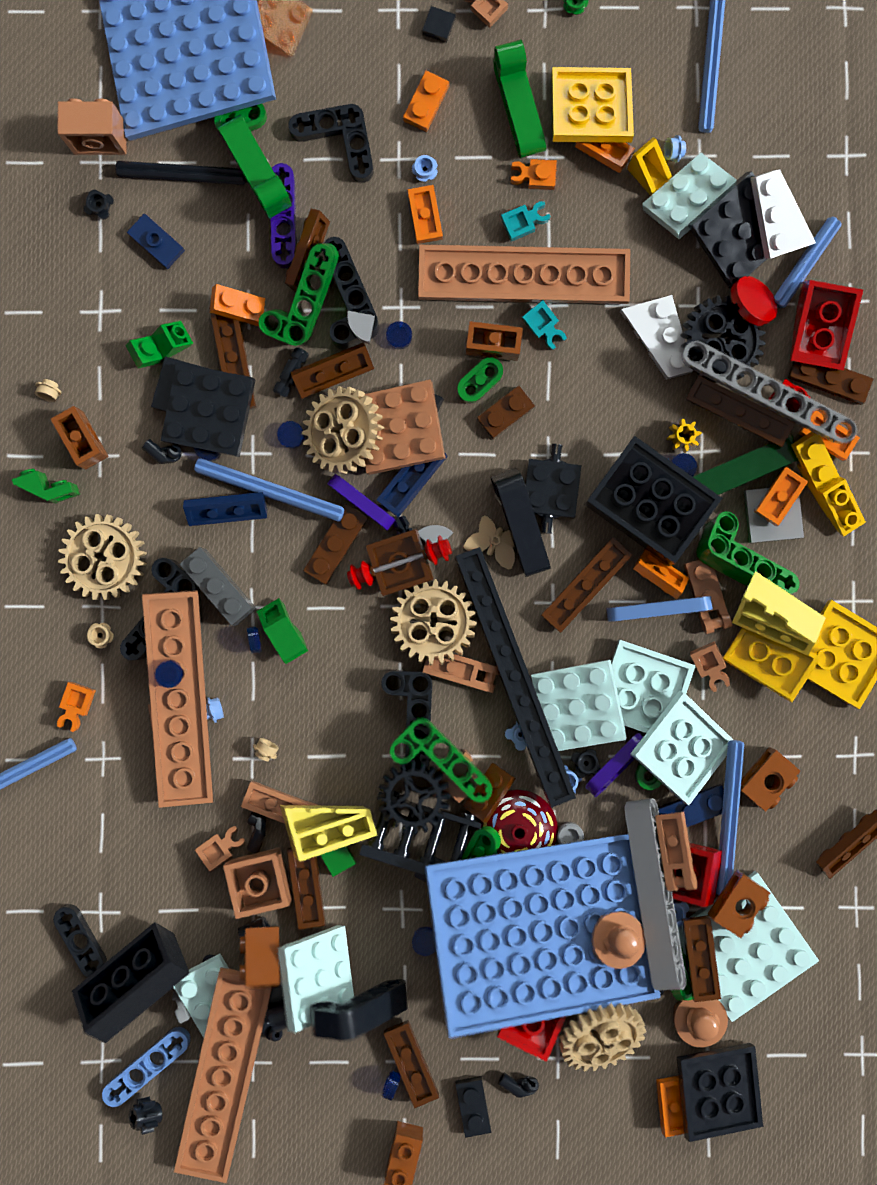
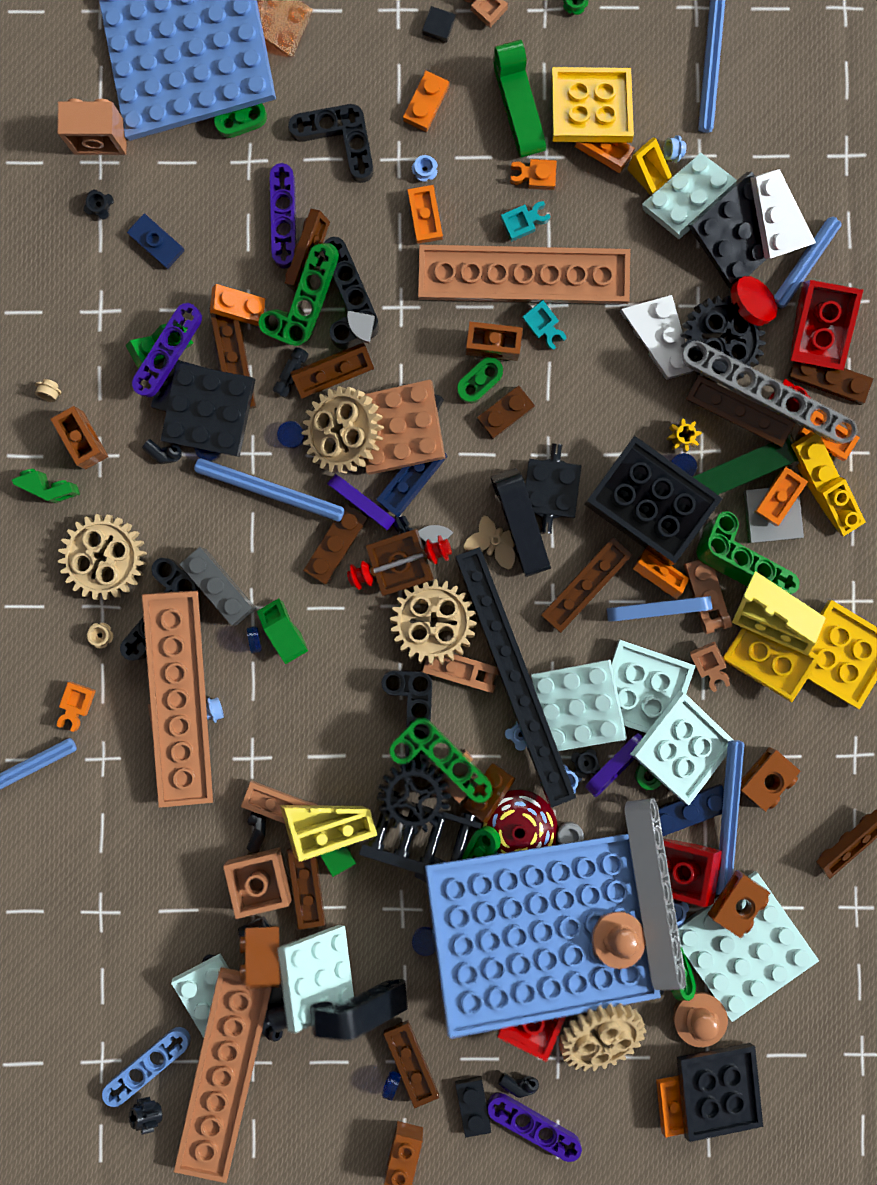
black beam [53,904,107,977] -> none
black brick [72,922,190,1043] -> none
black axle [115,161,246,185] -> none
clear blue tile [155,660,183,688] -> none
light grey tile [172,990,190,1024] -> none
dark blue plate [183,492,268,526] -> none
nougat plate [195,826,246,872] -> none
green beam [217,114,292,219] -> none
tan plate [253,738,279,761] -> none
clear blue tile [386,321,412,349] -> none
nougat plate [655,812,697,892] -> none
reddish brown plate [682,915,721,1002] -> none
none -> dark purple beam [132,303,202,397]
none -> dark purple beam [487,1092,582,1162]

